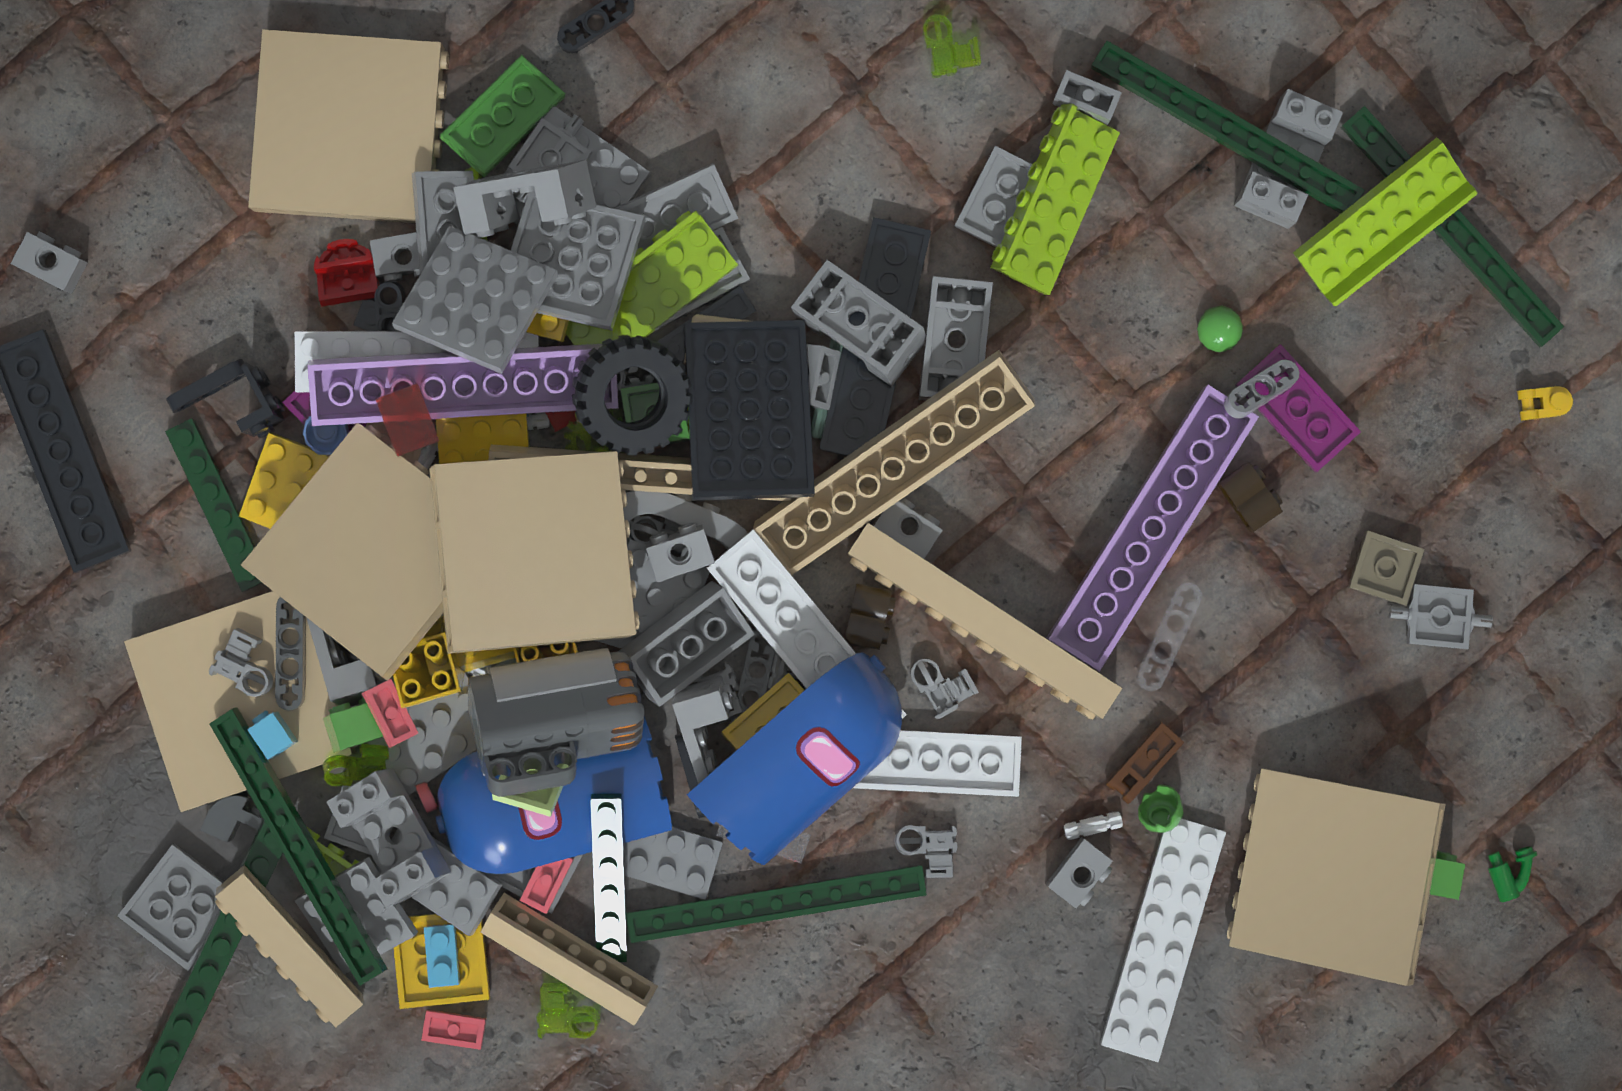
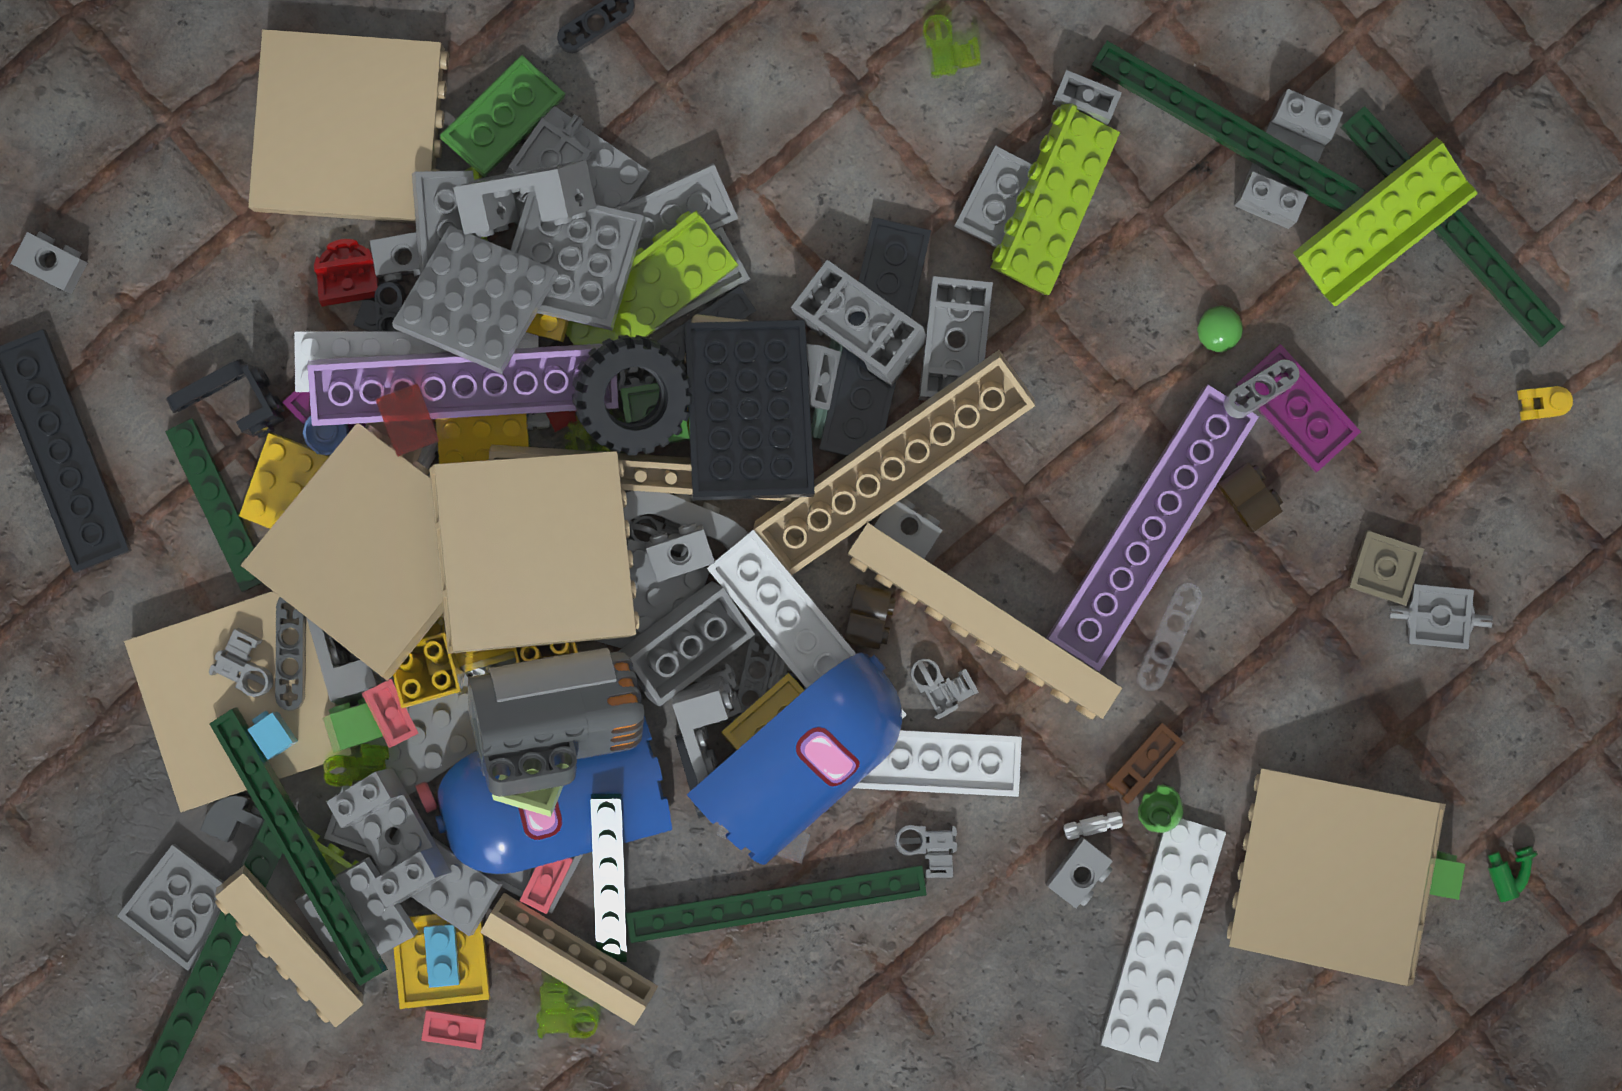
light grey plate [591,826,723,900] -> none

